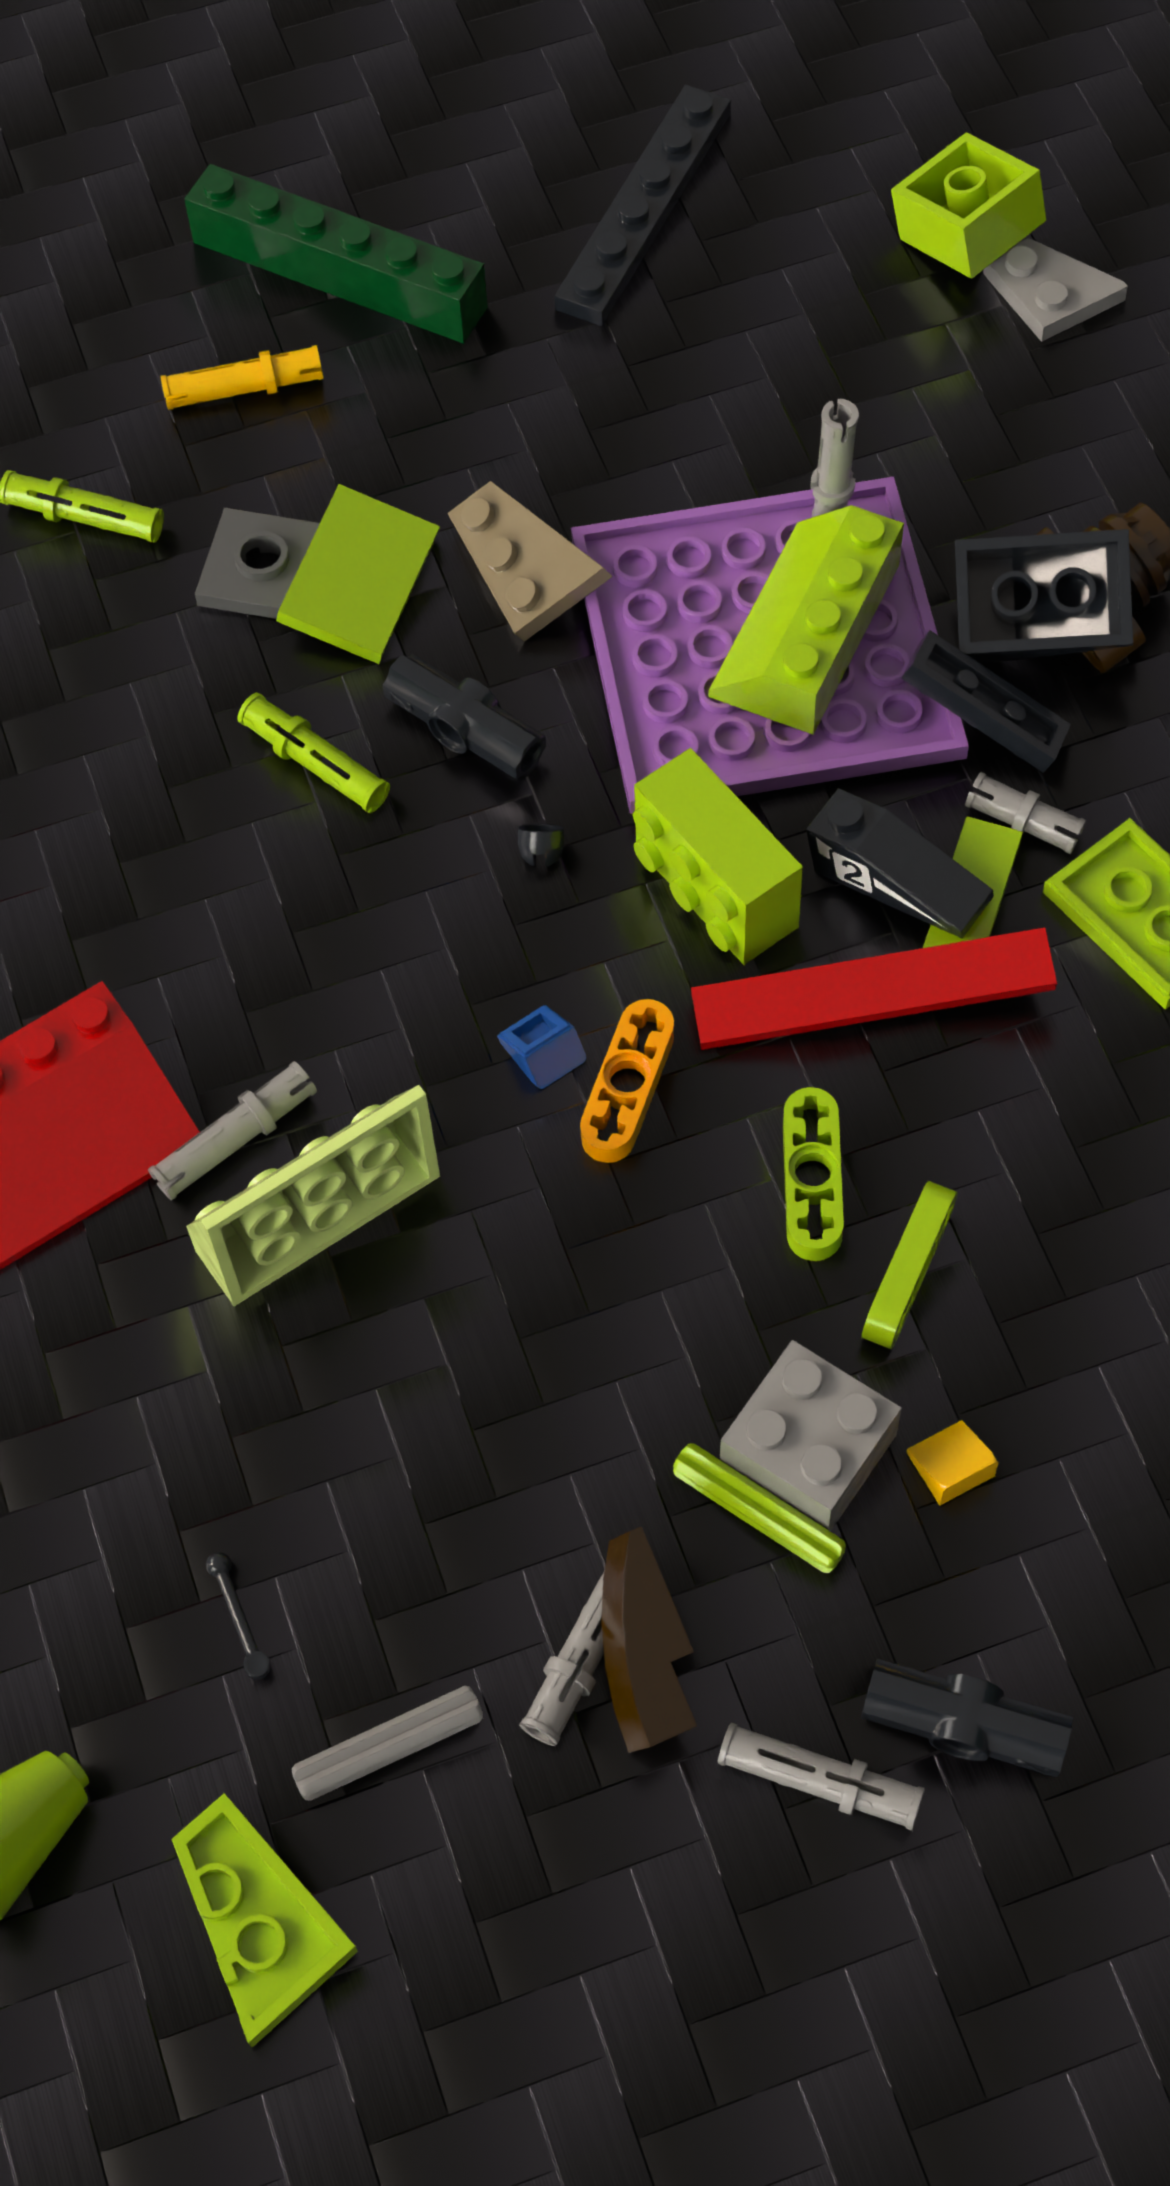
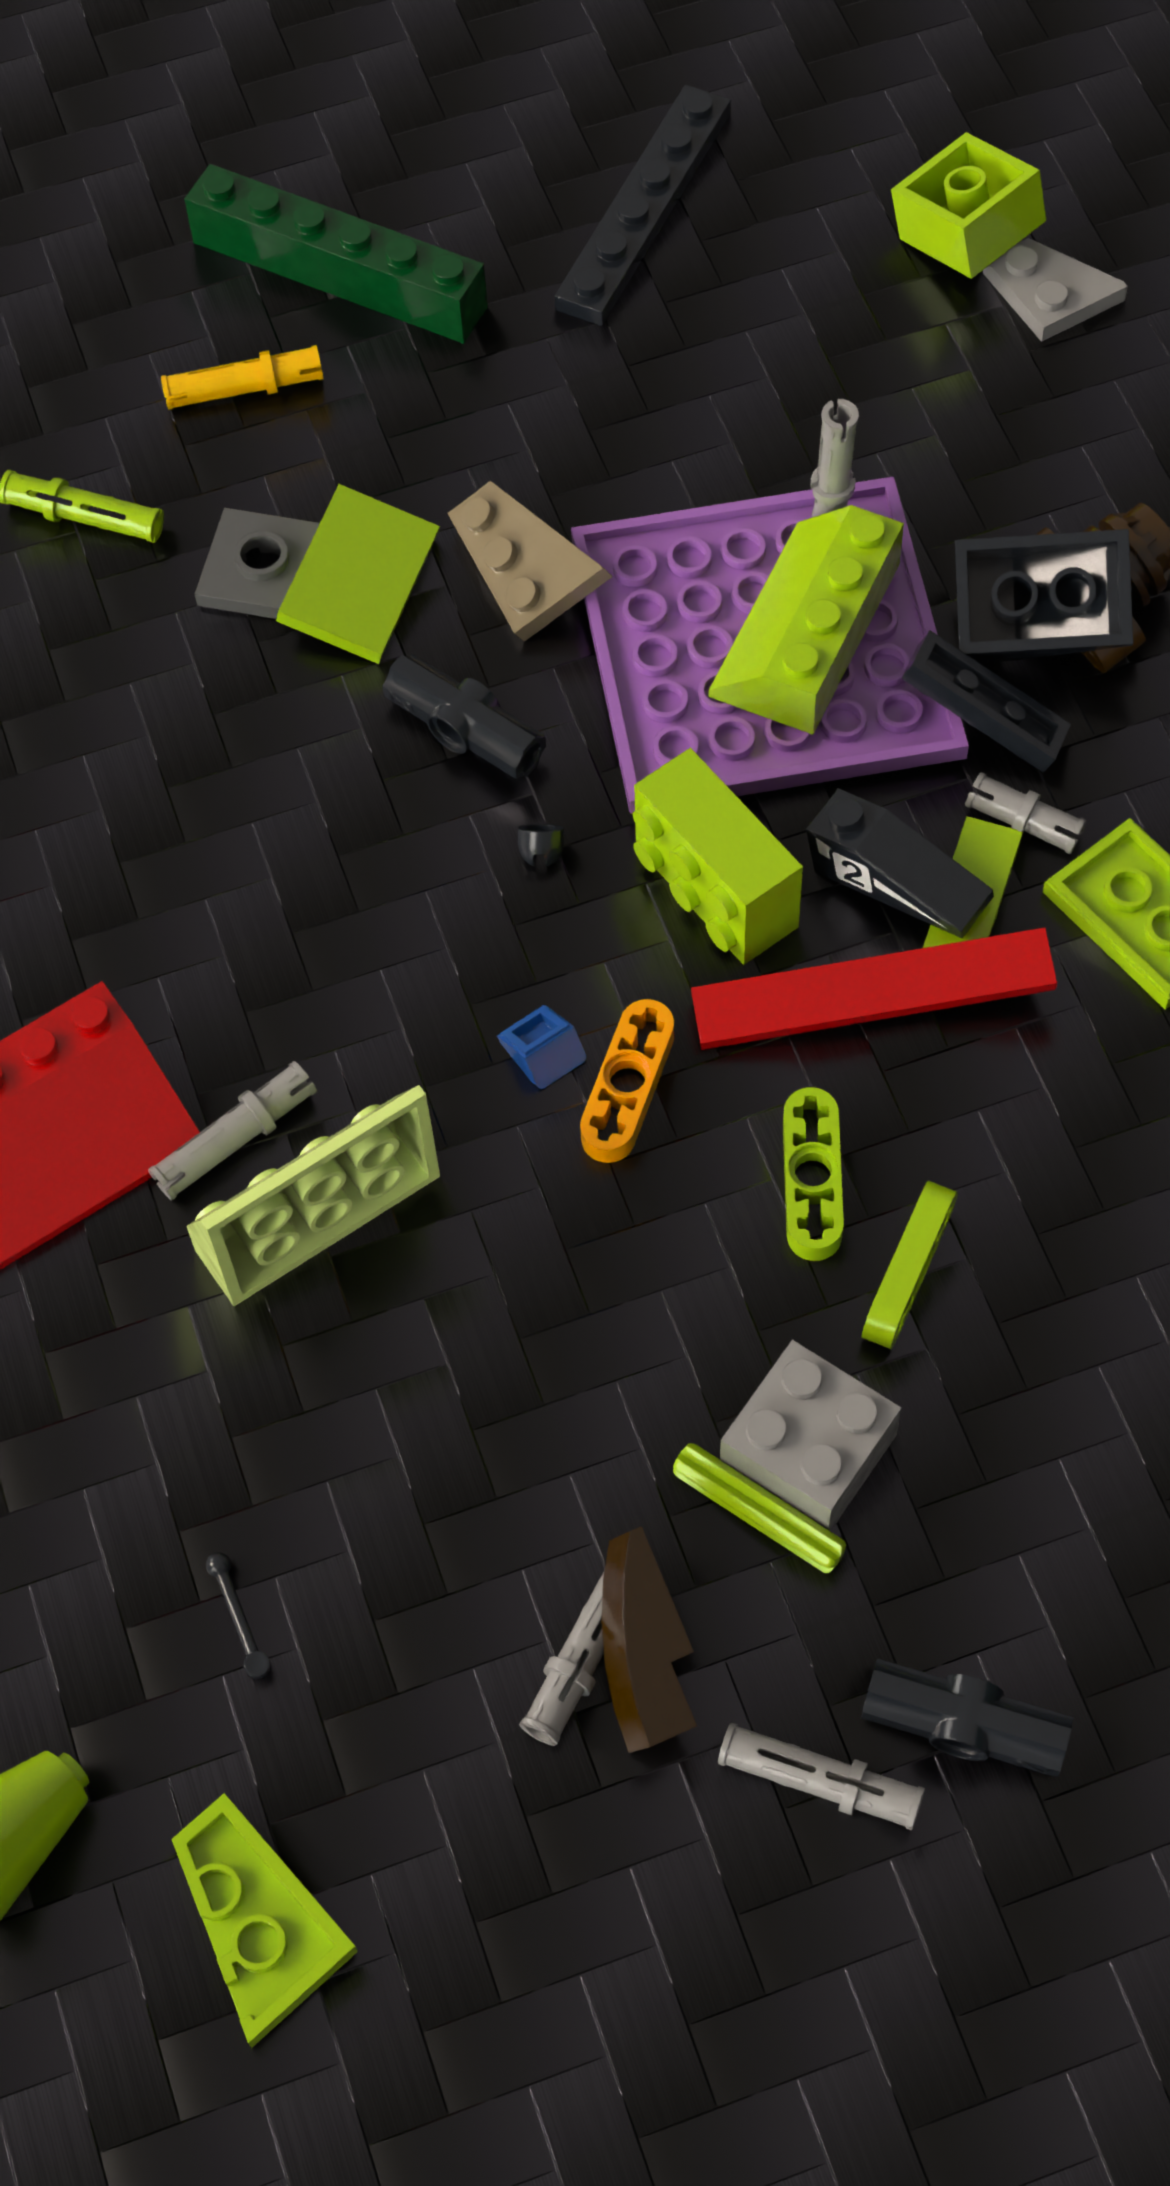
lime pin [238,692,390,813] -> none
light grey axle [292,1686,483,1801] -> none
yellow slope [906,1420,999,1506] -> none

